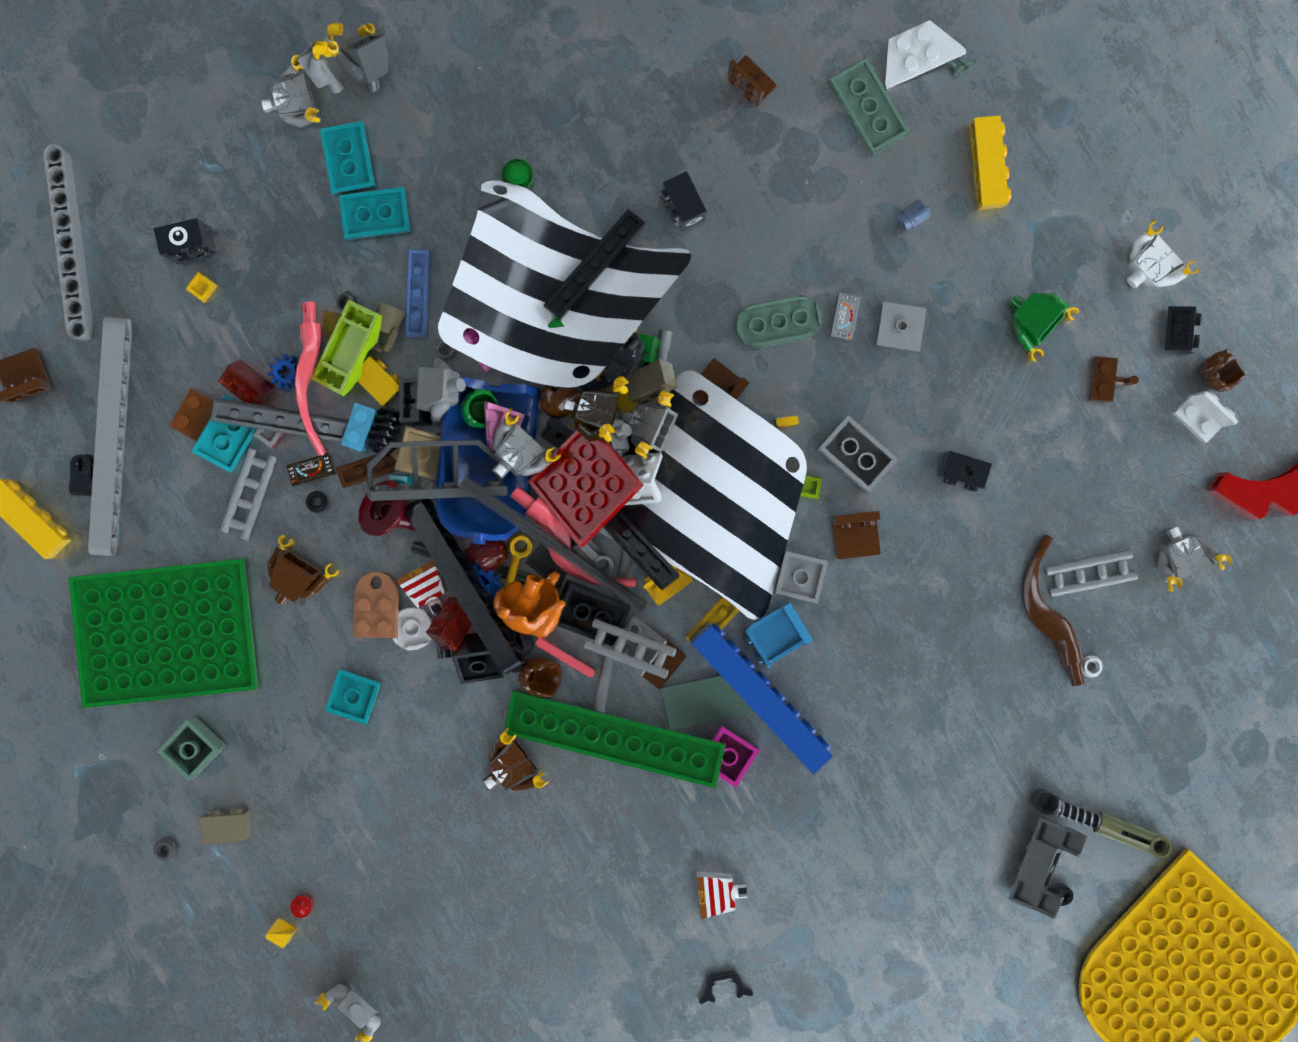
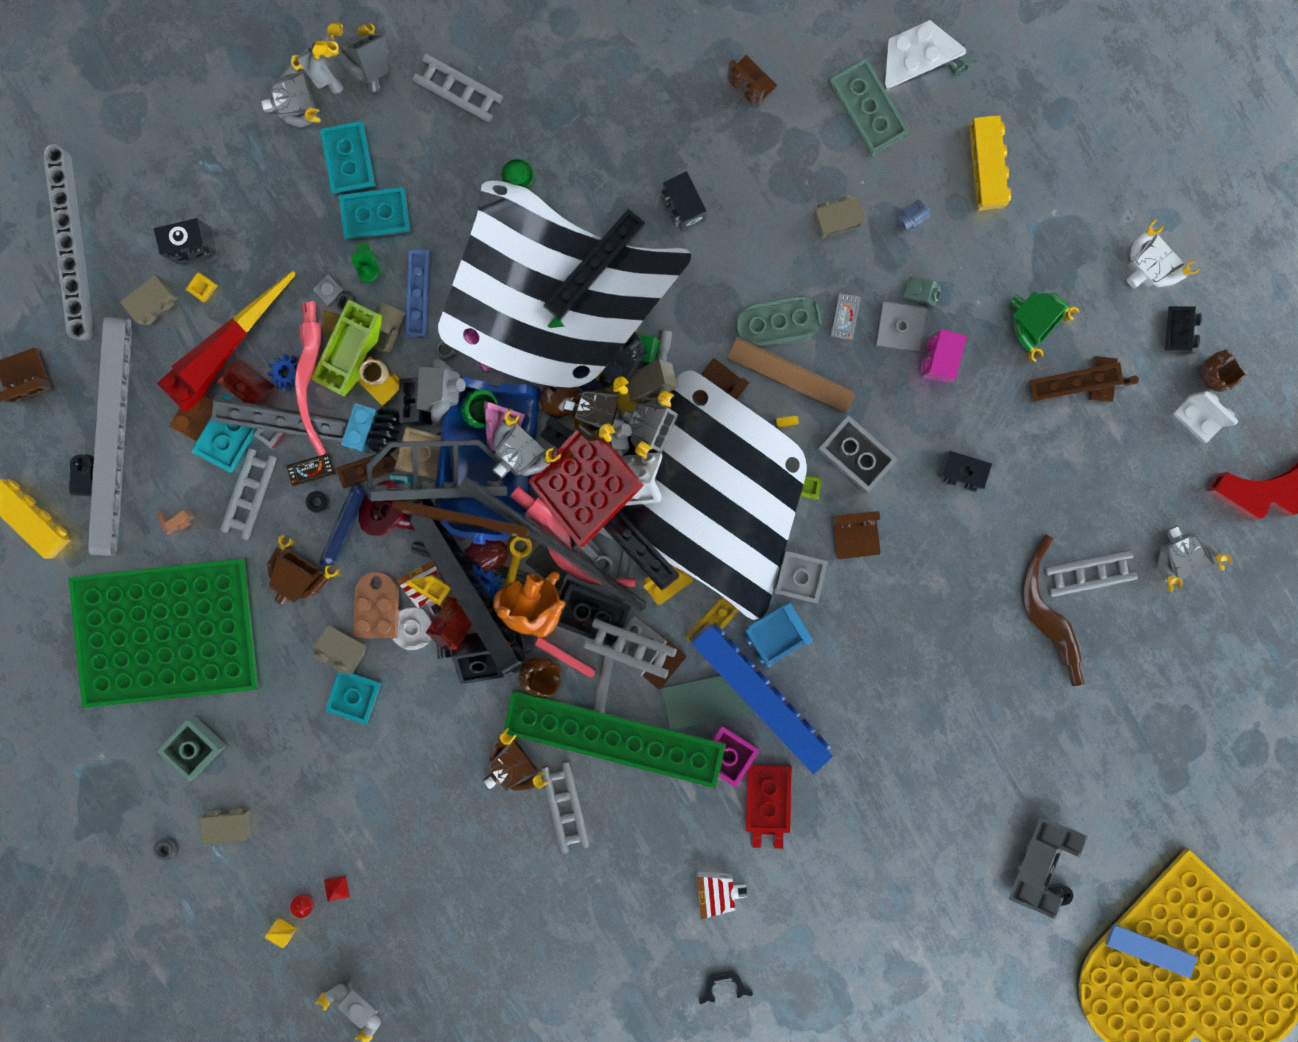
piece [1031,789,1172,858] -> none
white plate [1080,655,1103,678] -> none
none -> dark tan brick [120,274,178,325]
none -> red plate [157,270,296,413]
none -> nougat plate [157,509,195,535]
none -> dark tan brick [312,625,366,675]
none -> light grey plate [313,274,345,306]
none -> dark blue piece [319,483,365,567]
none -> red slope [324,876,350,902]
none -> green hips [351,243,382,283]
none -> tan piece [359,359,389,385]
none -> reddish brown tile [392,500,529,539]
none -> yellow tile [405,575,451,605]
none -> light grey bar [412,54,503,123]
none -> light grey bar [540,761,590,854]
none -> medium nougat tile [727,337,856,413]
none -> red tile [746,764,792,849]
none -> dark tan brick [813,195,866,239]
none -> sand green bracket [903,276,941,307]
none -> dark pink brick [920,329,967,384]
none -> reddish brown plate [1029,362,1124,402]
none -> medium blue tile [1105,923,1198,978]

